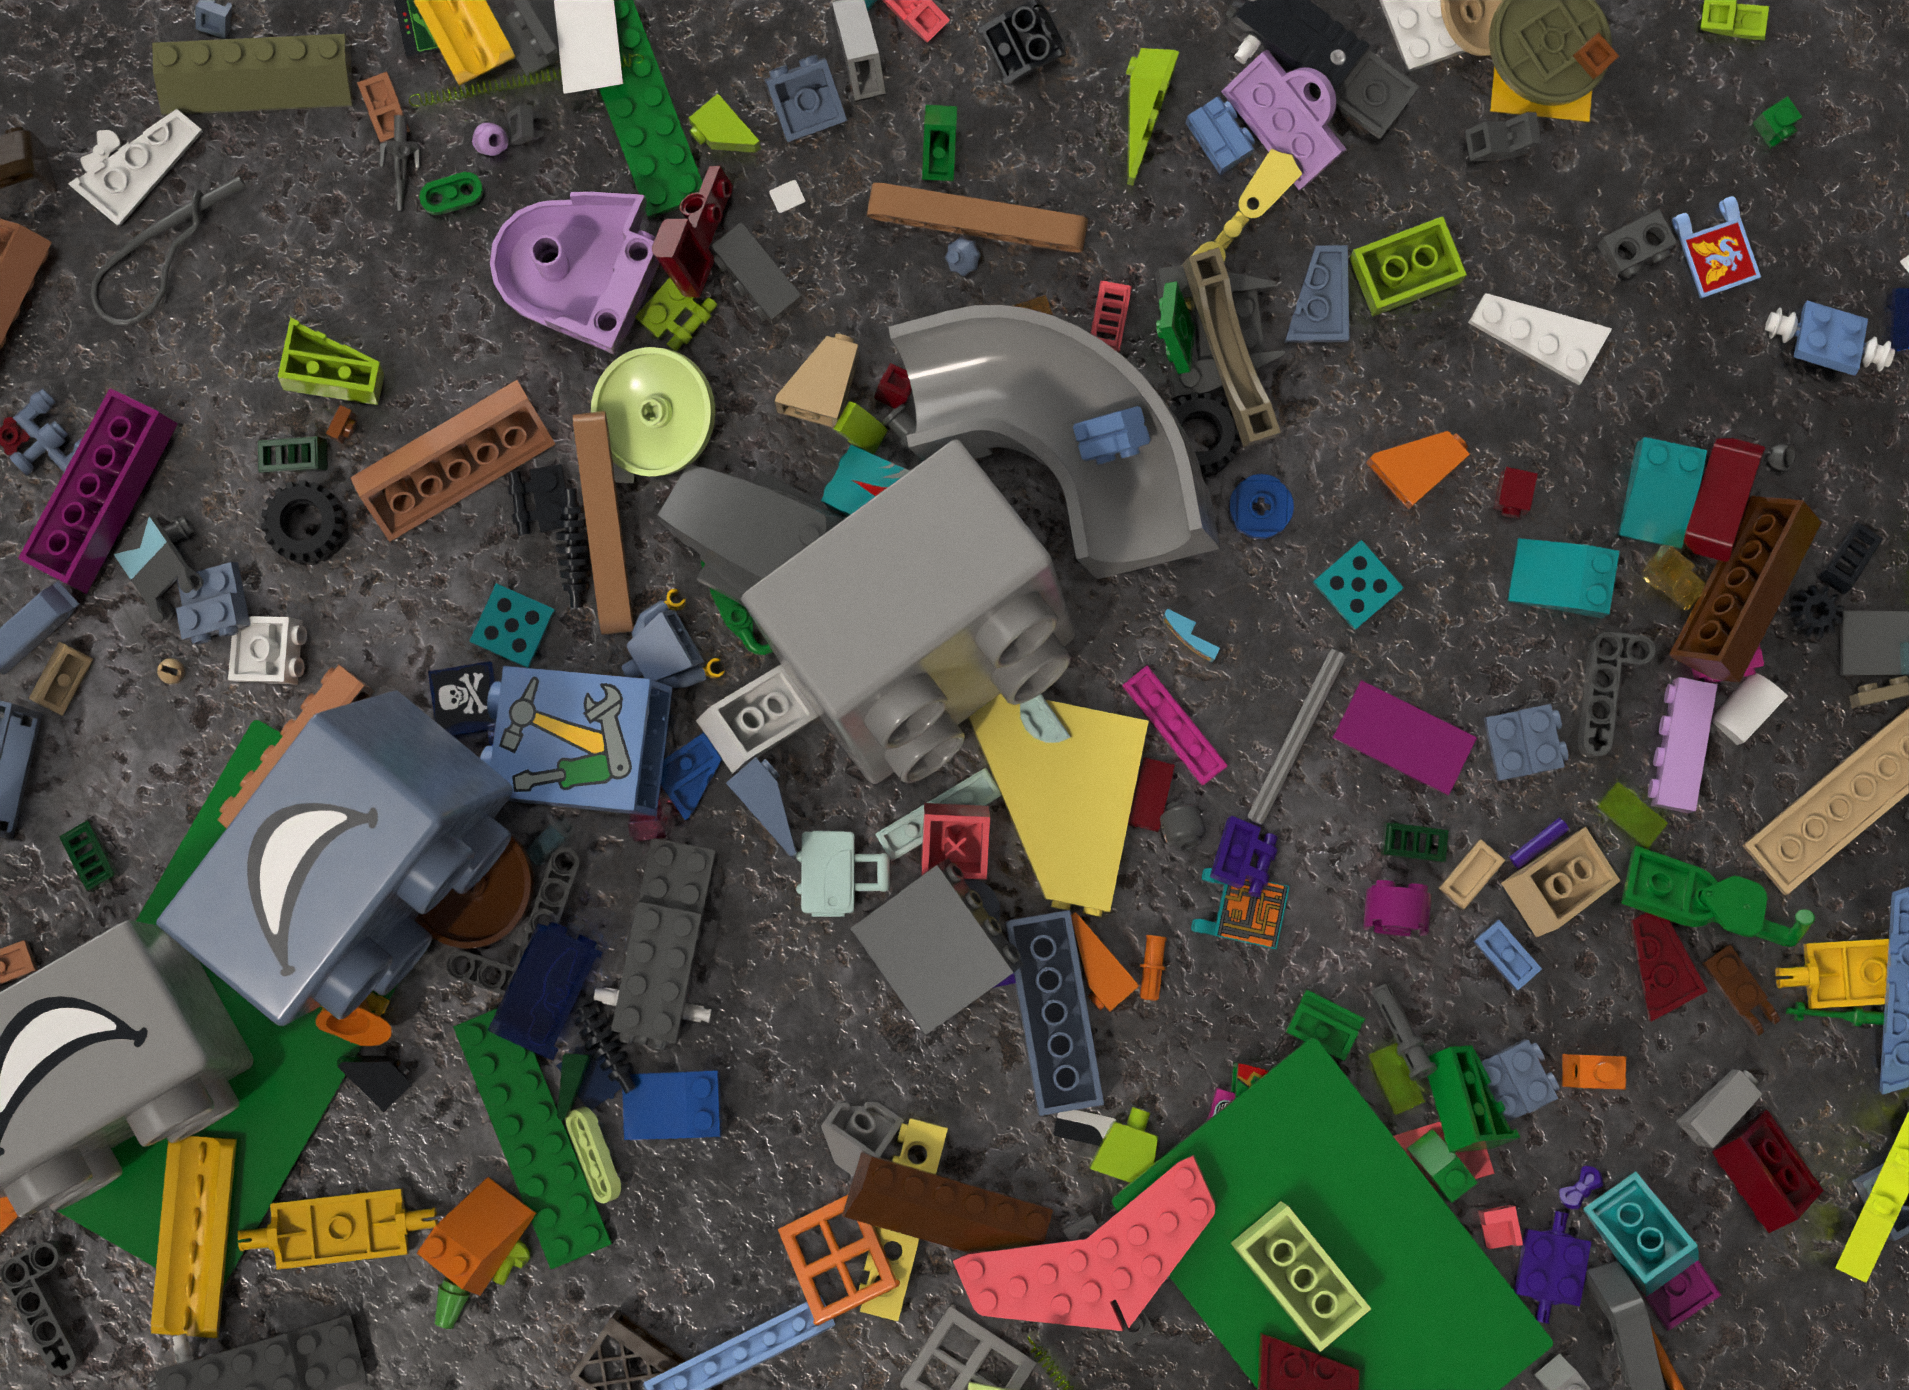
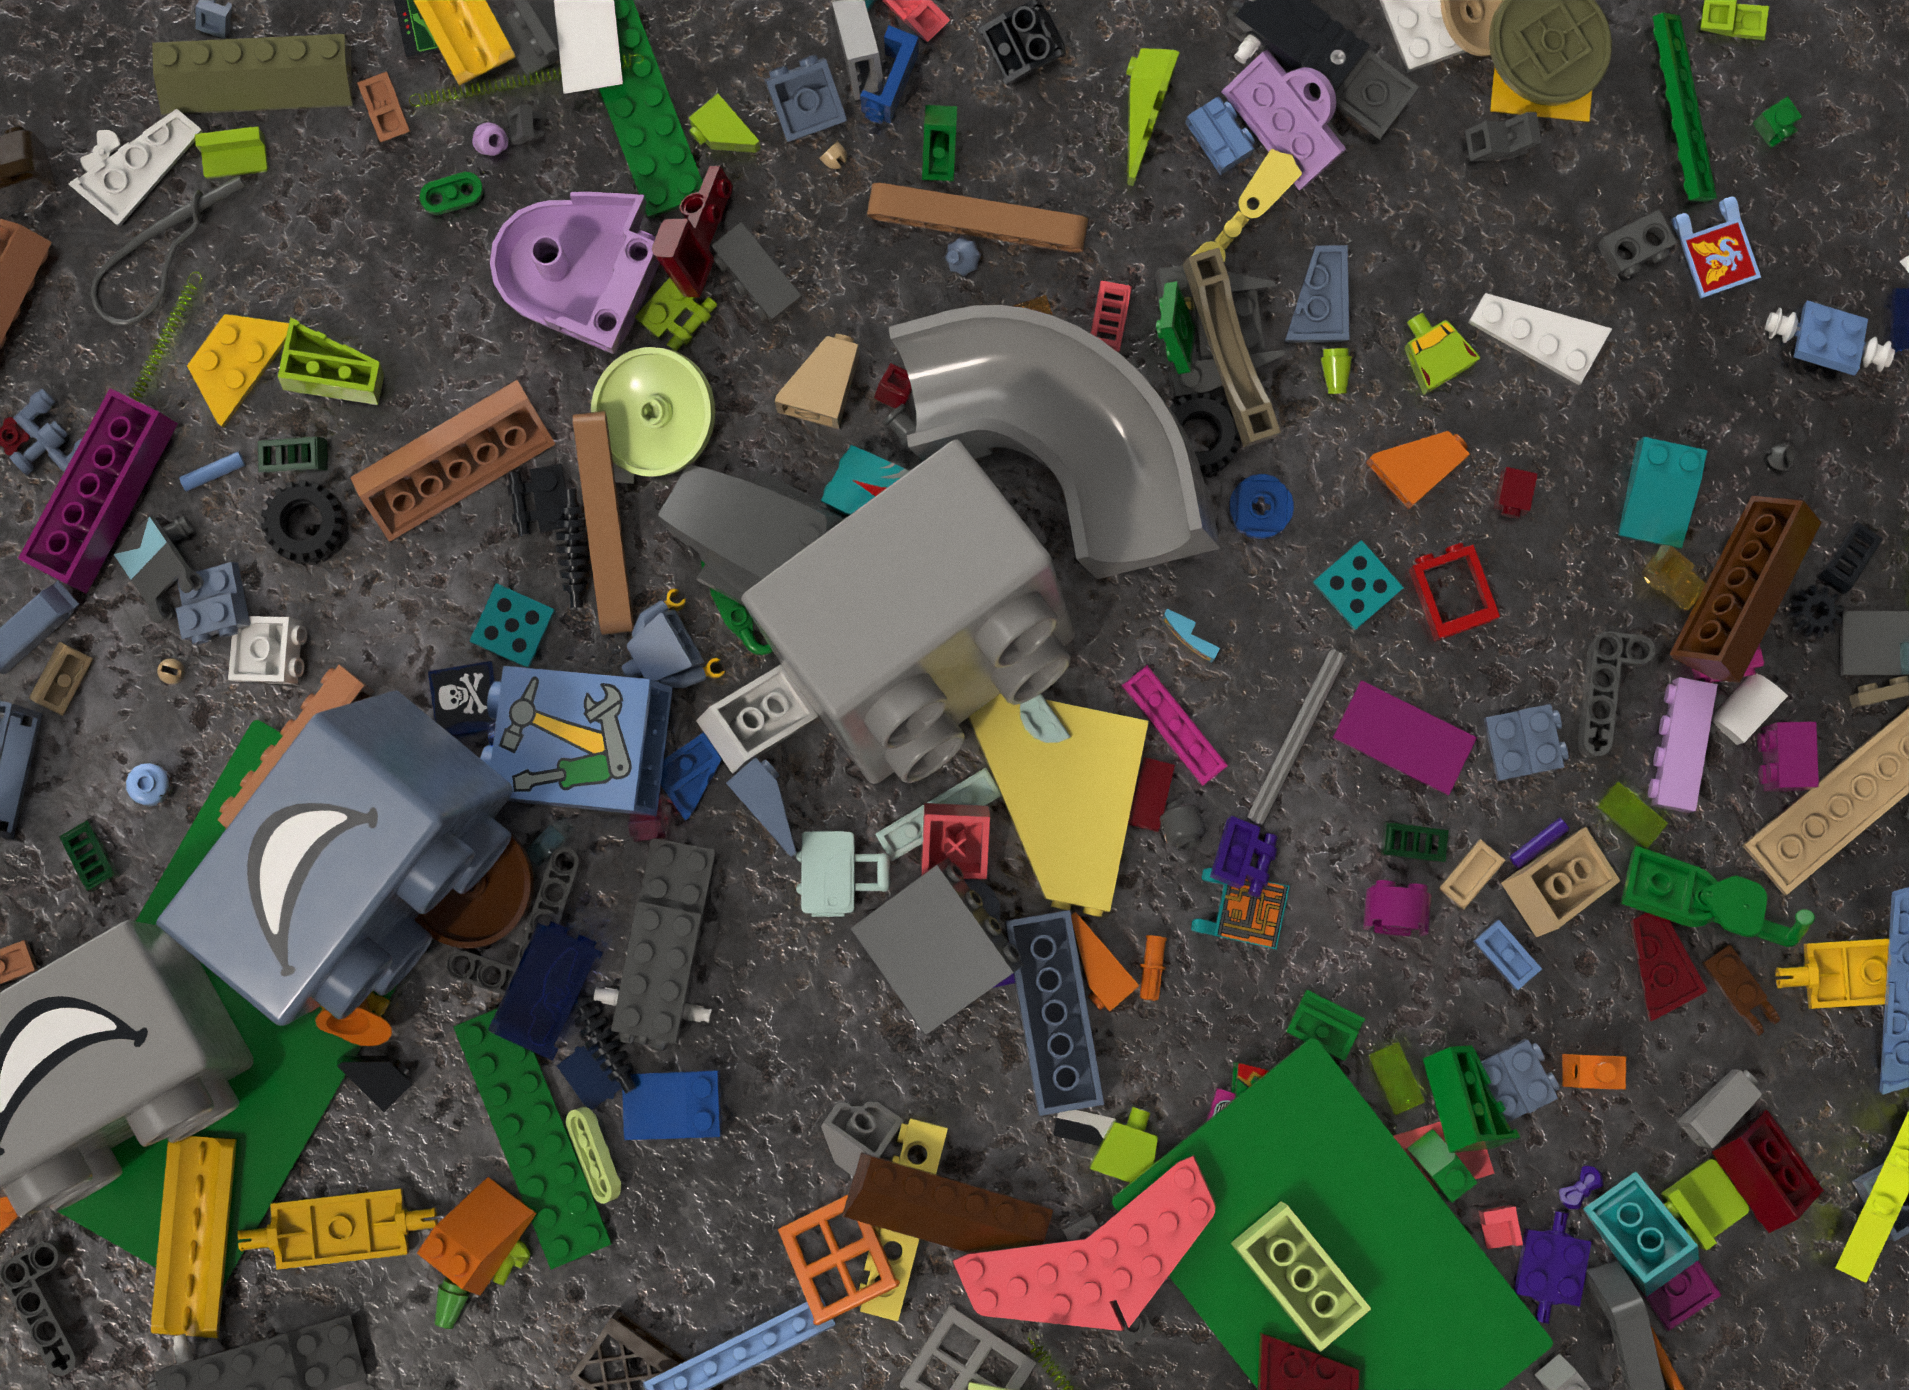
dark orange plate [326,405,357,444] -> none
dark grey piece [380,115,421,211] -> none
dark green slope [557,1053,591,1120] -> none
white sticker [769,180,805,213] -> none
lime slope [833,401,888,454] -> none
medium blue brick [1073,406,1151,465] -> none
lime brick [1349,216,1467,317] -> none
dark grey pin [1372,983,1437,1081] -> none
teal slope [1507,538,1620,618] -> none
dark orange plate [1572,32,1619,79] -> none
dark red piece [1683,438,1765,562] -> none
green piece [1786,1001,1884,1026] -> none
none -> light blue head [126,763,173,806]
none -> clear neon green piece [129,272,202,402]
none -> medium blue piece [179,451,246,492]
none -> yellow wing [187,314,289,428]
none -> lime panel [195,126,268,179]
none -> tan hinge [819,141,847,169]
none -> blue panel [860,25,919,124]
none -> lime cone [1320,348,1352,394]
none -> lime torso [1404,312,1480,395]
none -> red window [1409,542,1500,642]
none -> green plate [1652,12,1717,202]
none -> lime bracket [1660,1159,1749,1251]
none -> magenta brick [1757,722,1819,792]

